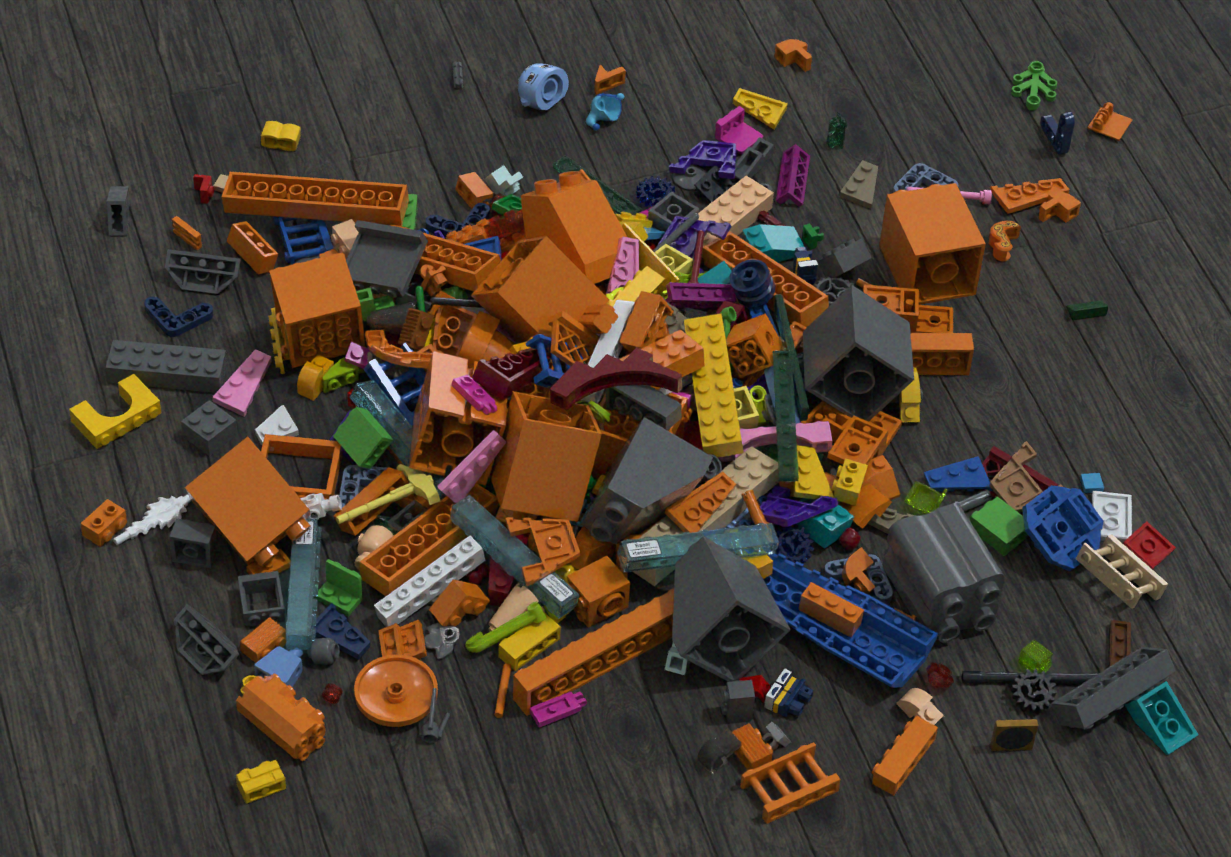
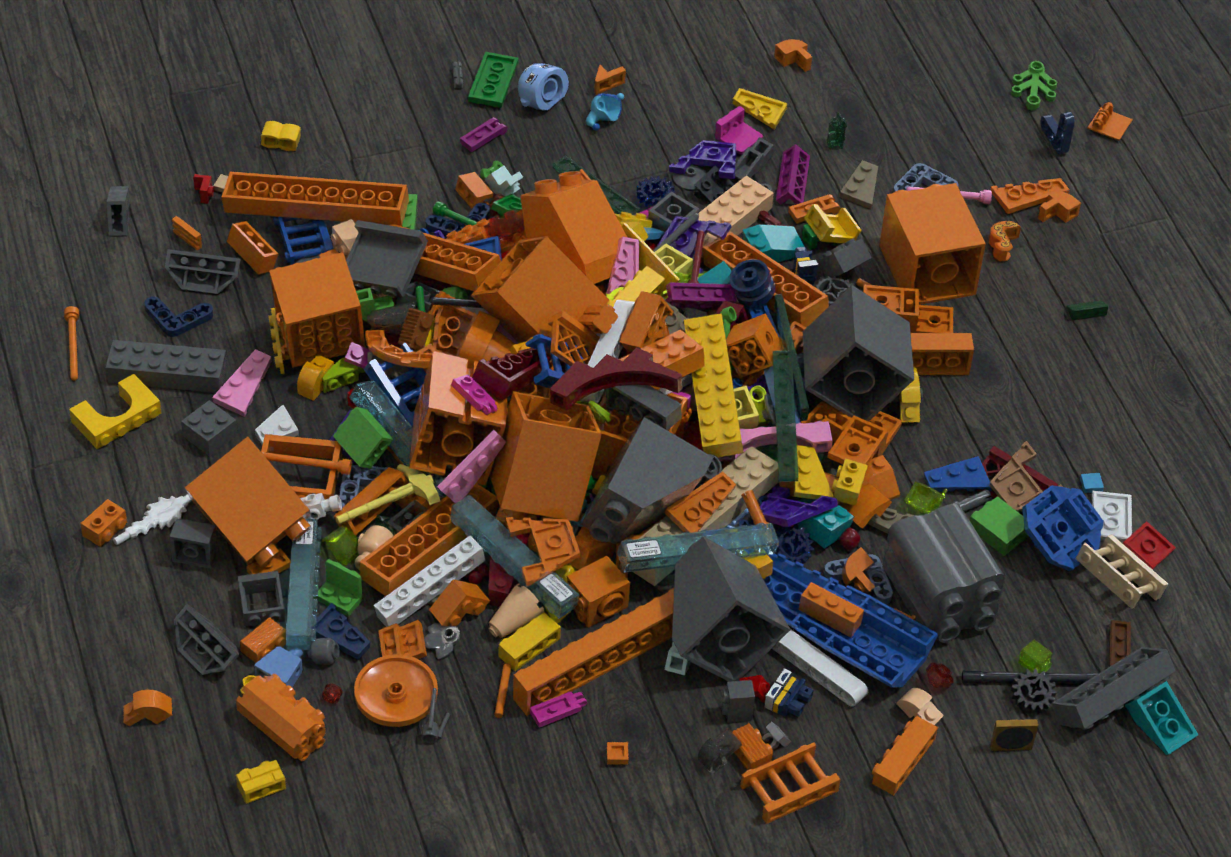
orange hips [420,264,447,298] -> none
lime piece [466,601,547,653] -> none
none -> orange piece [64,306,79,381]
none -> orange brick [123,690,172,726]
none -> orange piece [261,452,352,475]
none -> clear neon green piece [321,524,359,566]
none -> green piece [433,201,504,235]
none -> magenta plate [460,117,508,152]
none -> green plate [468,52,519,108]
none -> bright green piece [480,160,503,181]
none -> orange plate [607,742,628,764]
none -> white beam [772,629,868,707]
none -> orange plate [788,194,841,223]
none -> yellow panel [804,204,861,243]

